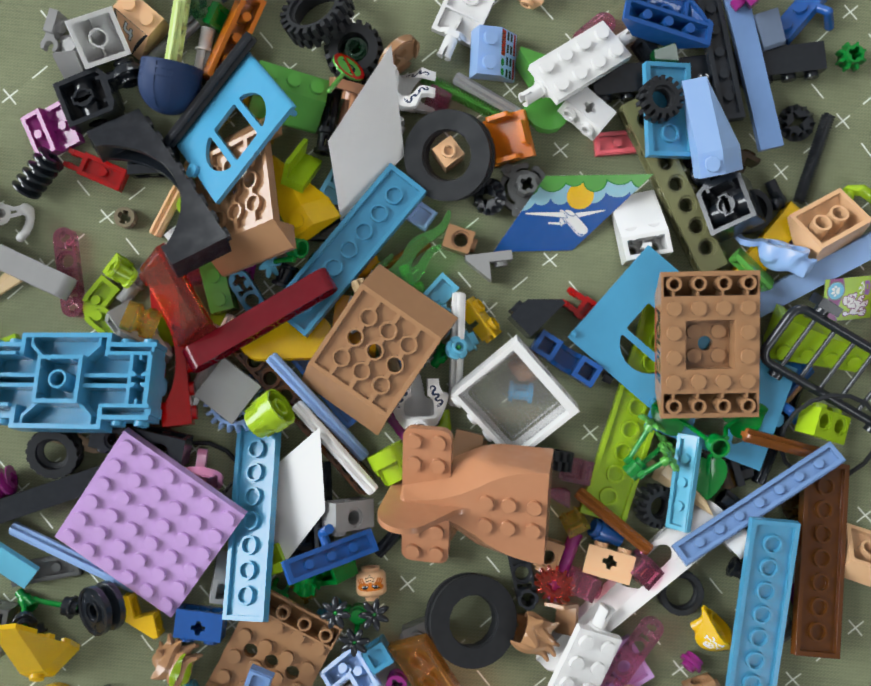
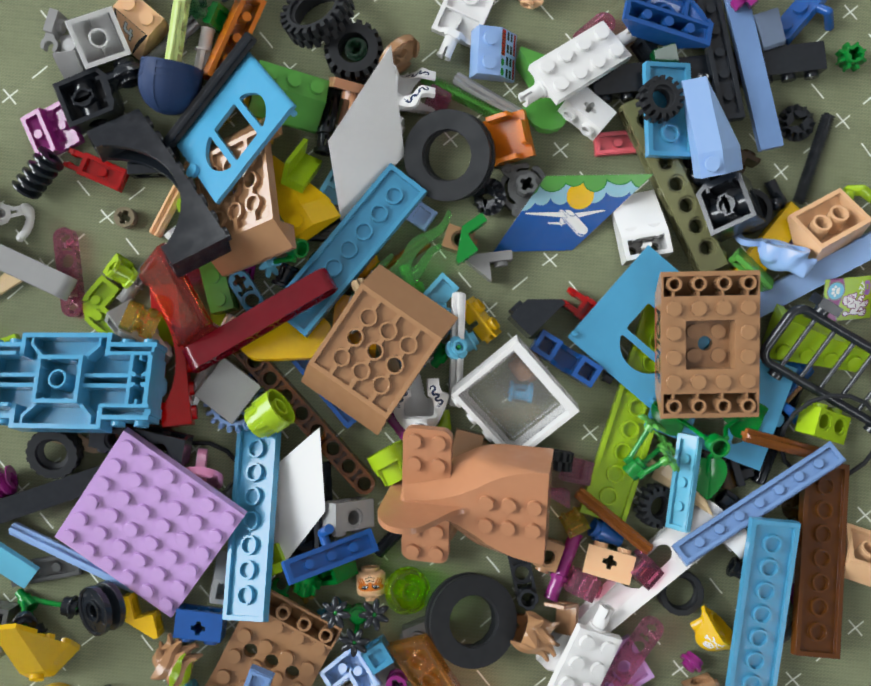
light blue axle [266,352,369,461] -> none
white axle [292,401,378,495] -> none
bright green piece [327,53,365,94] -> none
light nougat brick [432,135,465,173] -> none
clear red gear [534,565,576,604] -> none
none -> clear neon green cone [384,566,430,615]
none -> green slope [456,213,487,266]

